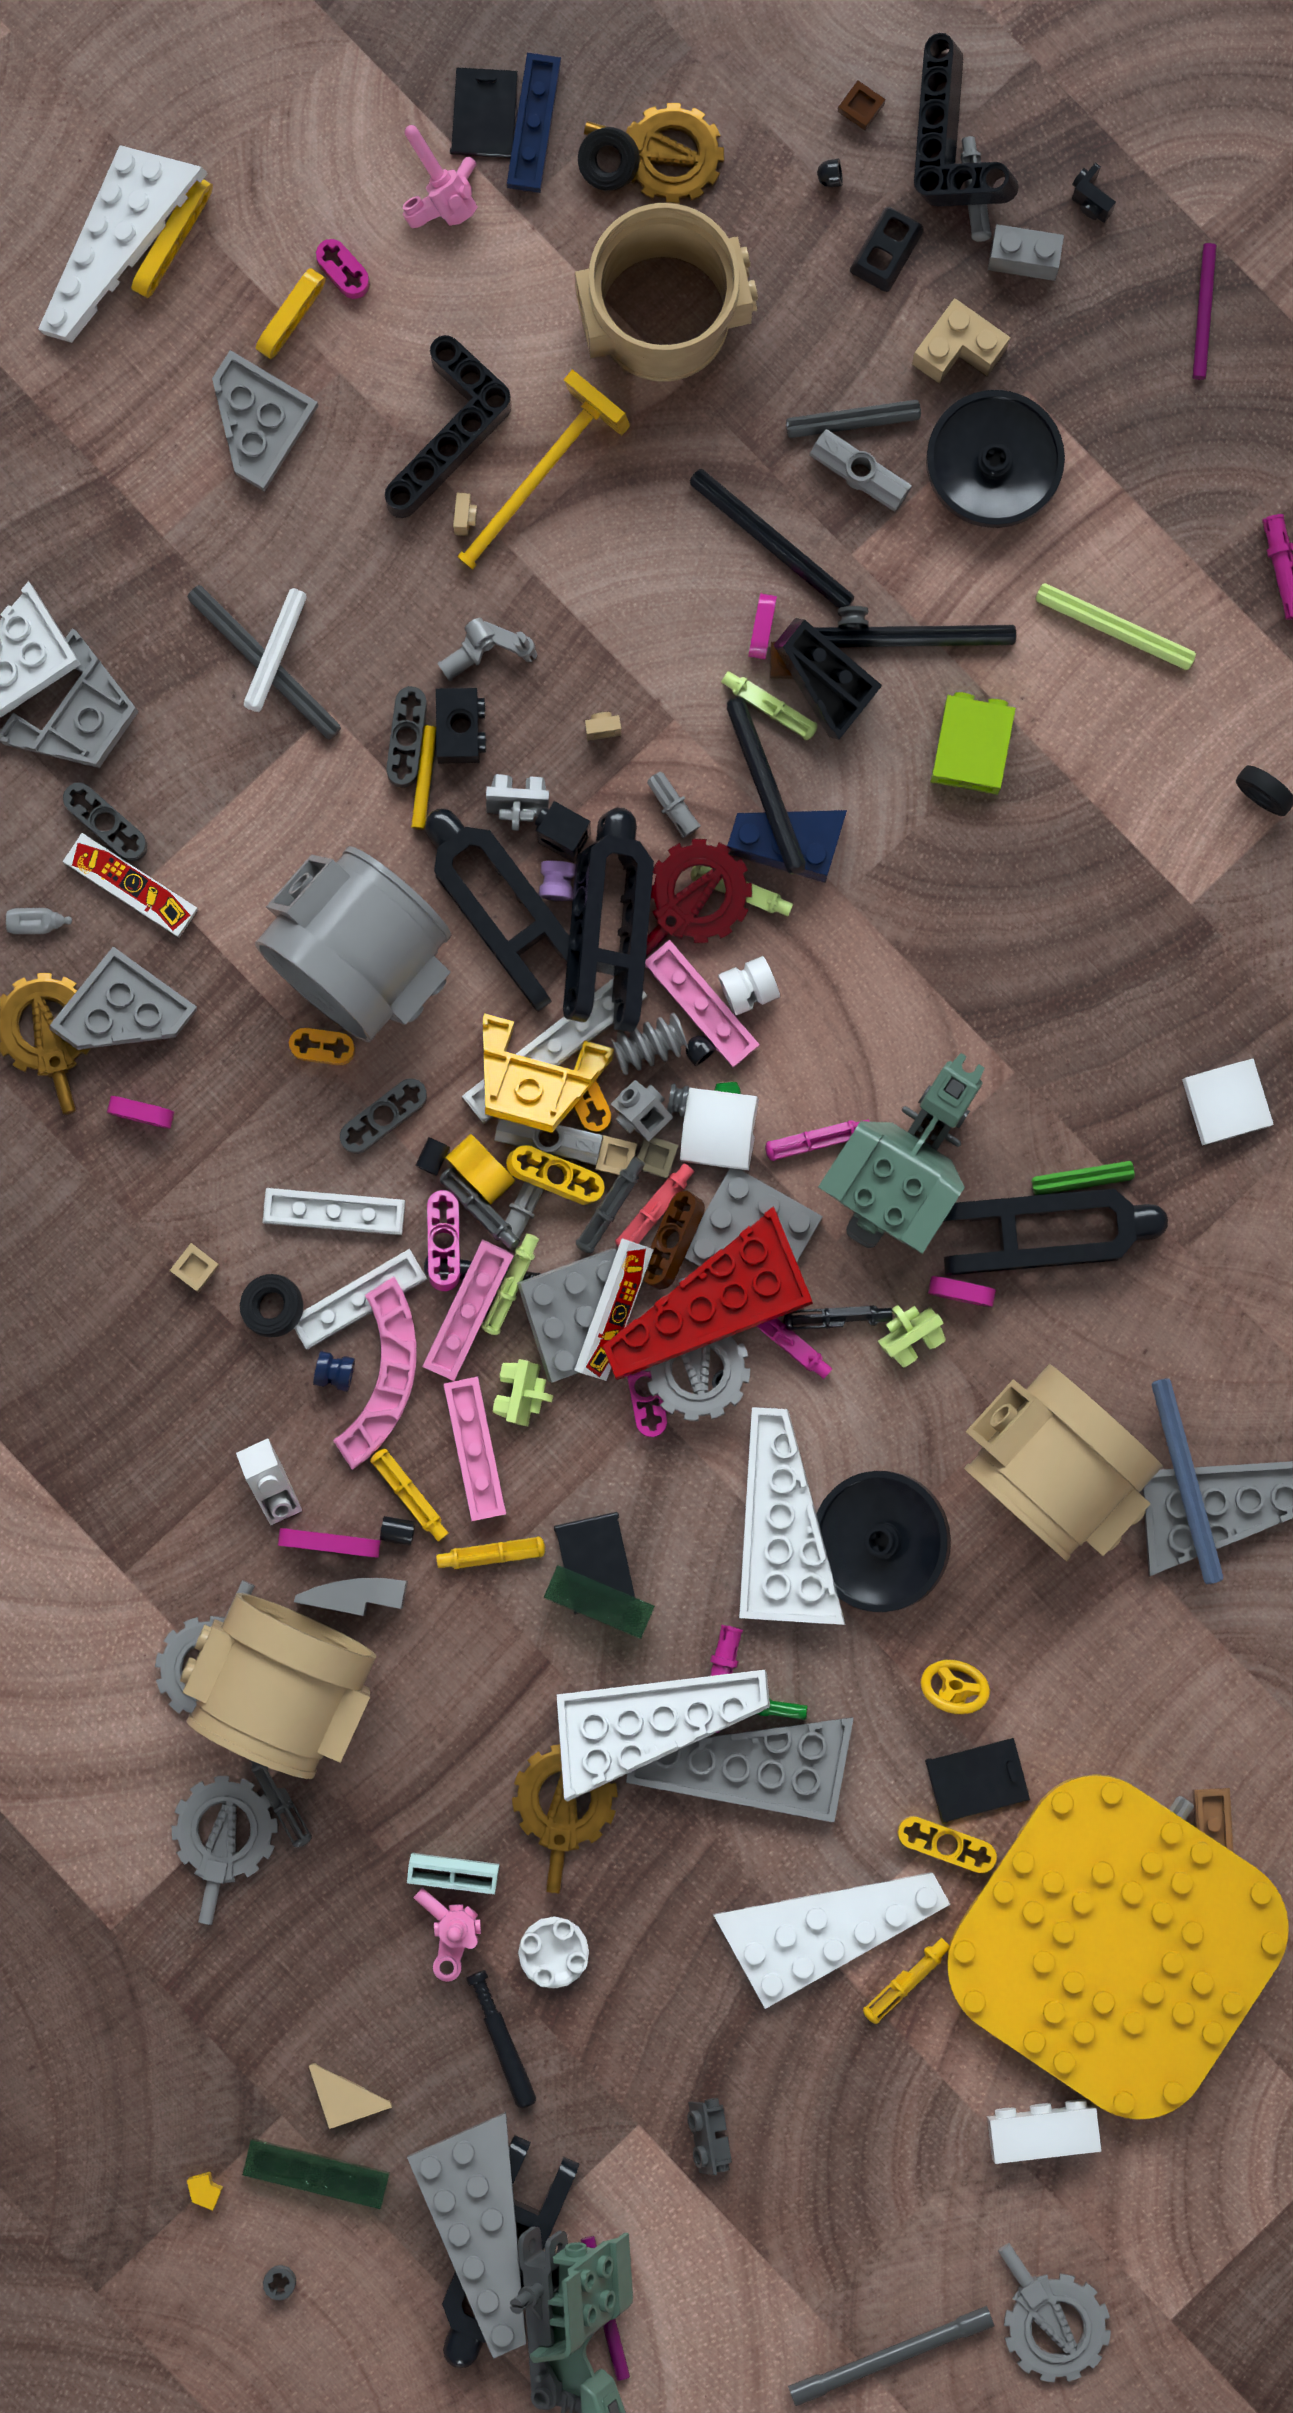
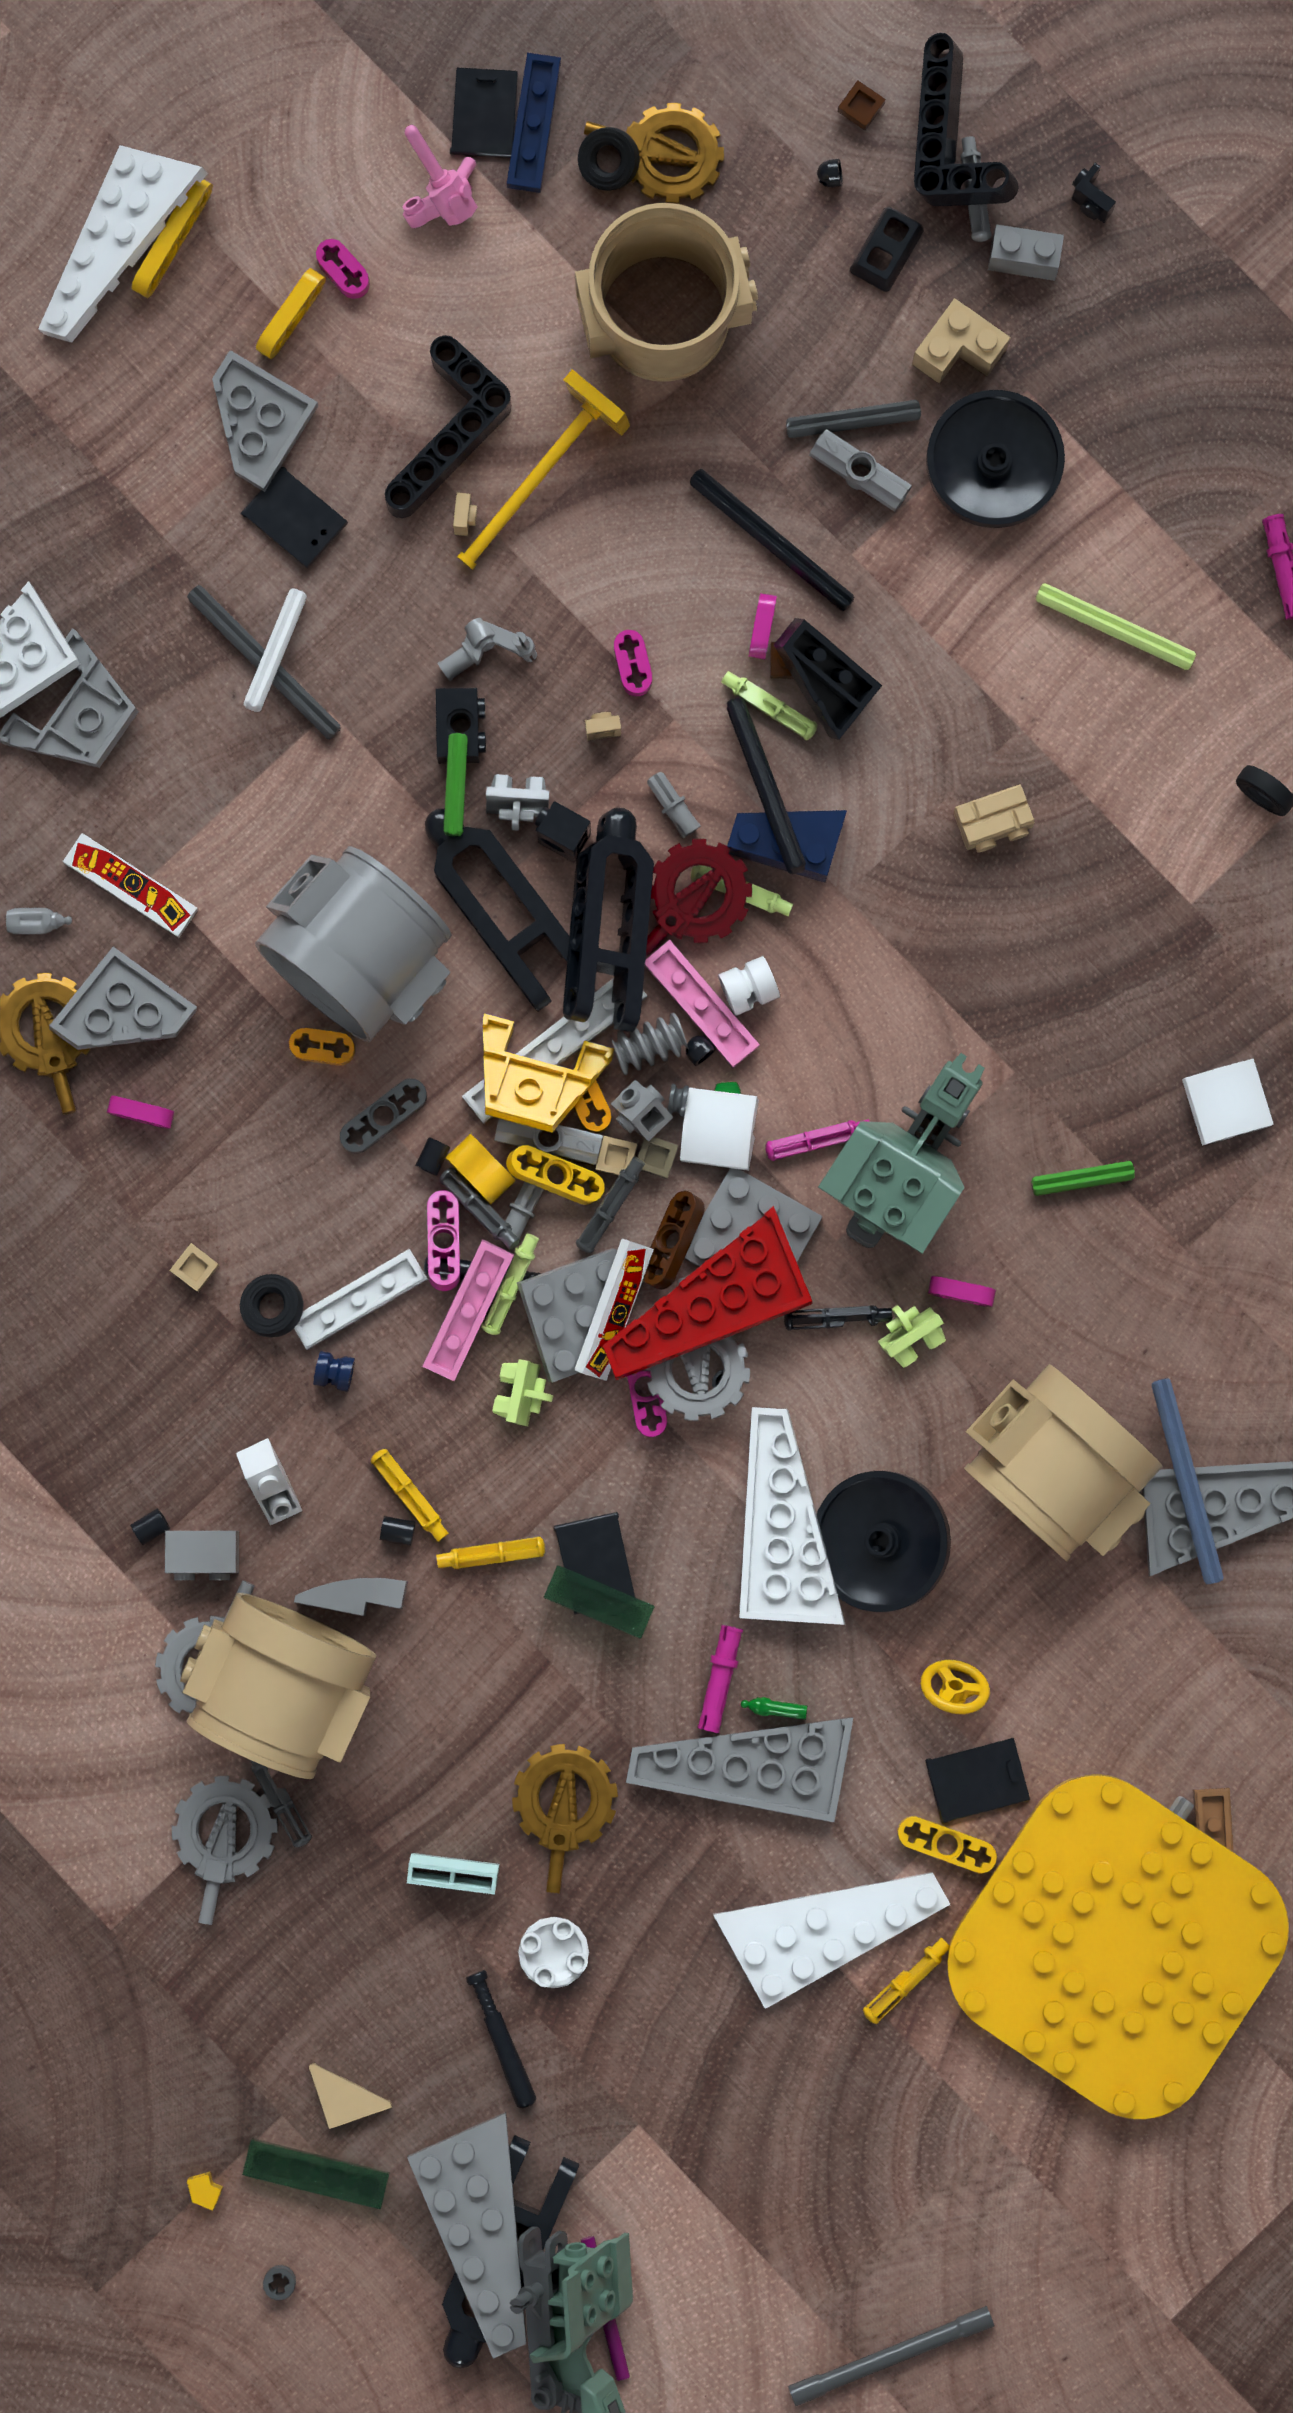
dark grey beam [63,783,147,861] -> none
white tile [263,1188,405,1235] -> none
dark pink beam [278,1528,381,1558] -> none
bright pink tile [333,1276,416,1470] -> none
dark grey beam [386,686,427,788] -> none
yellow bar [411,725,436,830] -> none
bright pink piece [413,1887,481,1982] -> none
bright pink plate [444,1377,506,1521] -> none
lavender wheel [539,861,576,901] -> none
white wing [557,1670,770,1801] -> none
coral piece [615,1163,695,1247] -> none
dark grey hinge [687,2098,732,2175] -> none
dark pink piece [756,1318,832,1379] -> none
black axle [815,625,1017,647] -> none
dark grey bush [838,606,869,627] -> none
lime panel [930,692,1016,795] -> none
black piece [943,1189,1168,1275] -> none
white brick [987,2099,1102,2164] -> none
light grey bar [998,2243,1111,2382] -> none
magenta bar [1192,243,1217,380] -> none
none -> black hinge [130,1508,170,1545]
none -> light grey piece [165,1531,239,1580]
none -> black container [241,467,348,569]
none -> bright green axle [444,733,468,836]
none -> dark pink beam [614,630,652,696]
none -> tan brick [953,784,1035,853]

